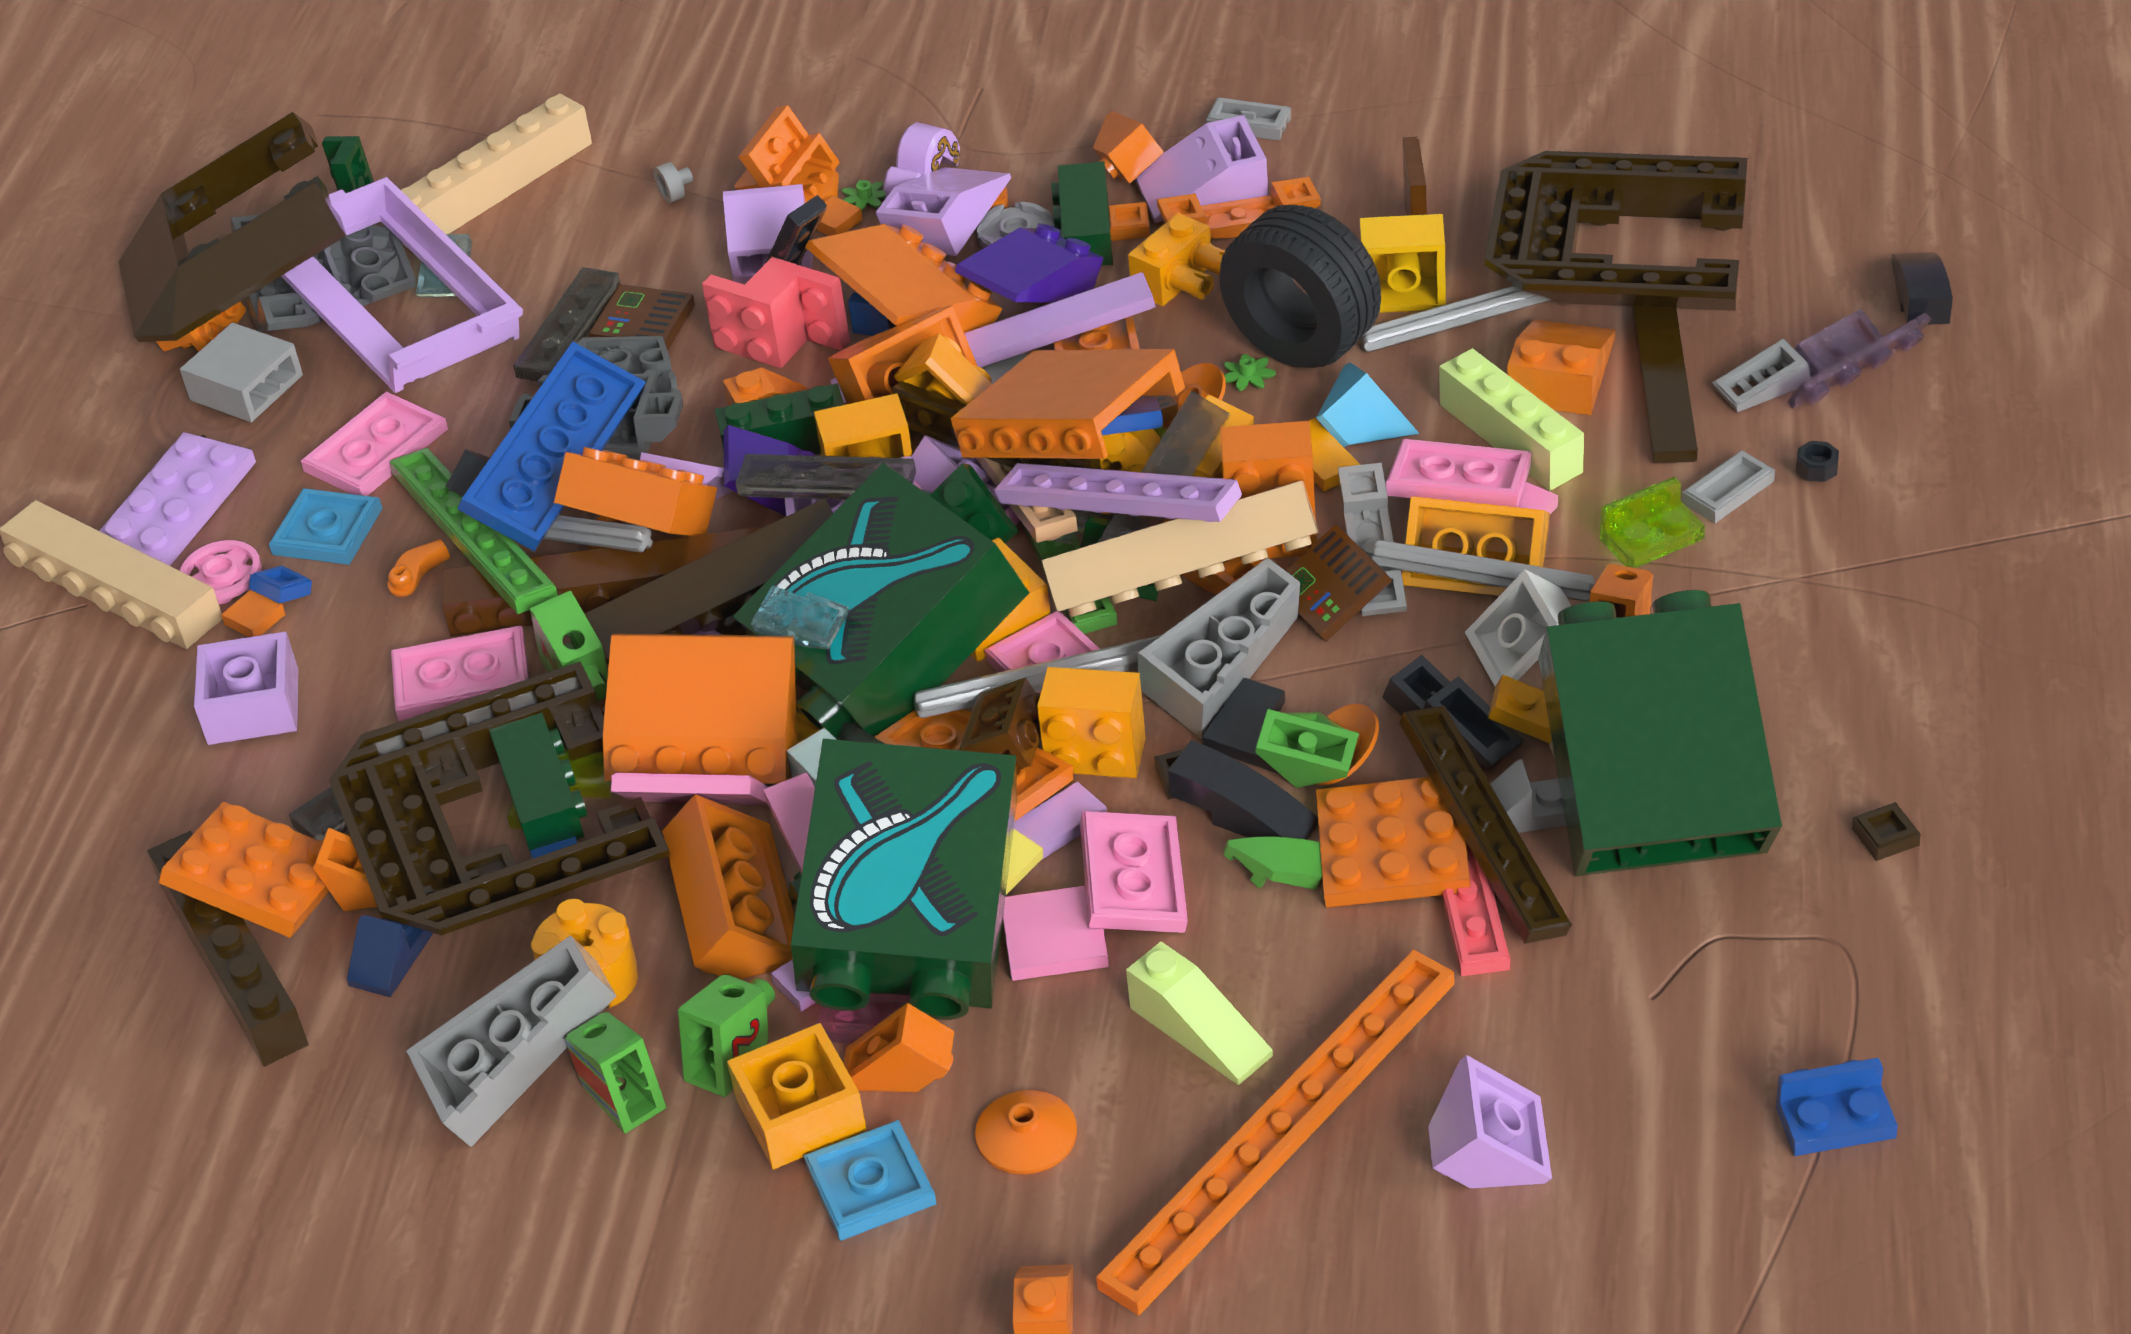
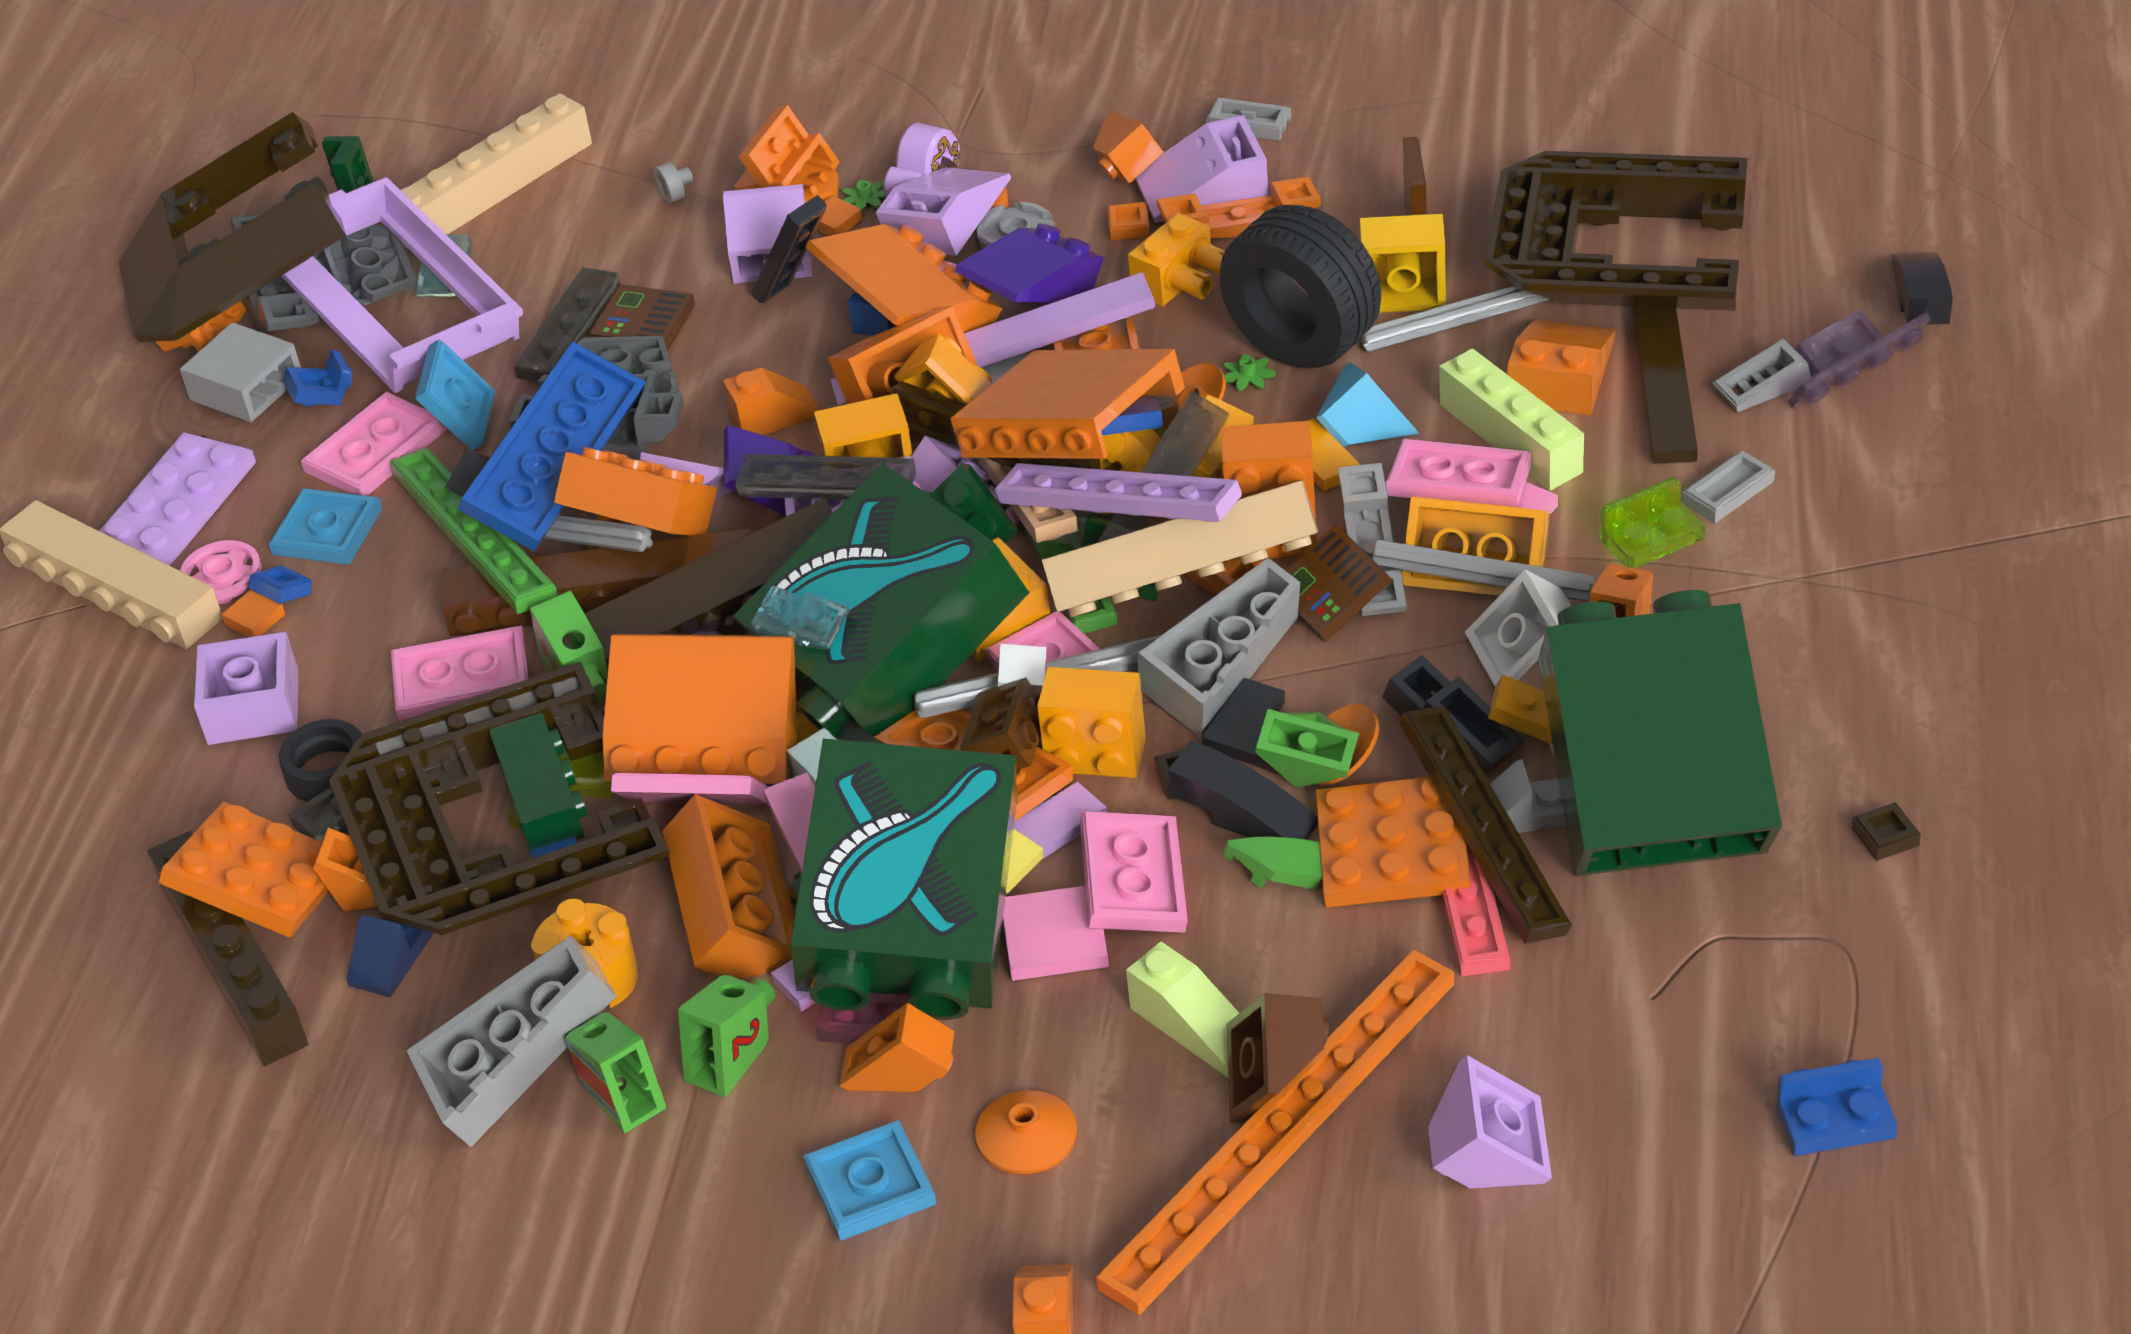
orange arm [387,539,450,597] -> none
coral bracket [702,257,850,368] -> none
dark green brick [715,383,844,455] -> none
light orange brick [727,1023,867,1170] -> none
dark green brick [1051,161,1113,266] -> none
black tile [1796,441,1839,482] -> none
none -> black tyre [278,719,362,804]
none -> blue bracket [283,350,352,406]
none -> dark azure tile [415,339,496,451]
none -> white tile [997,644,1046,694]
none -> reddish brown slope [1226,993,1329,1122]

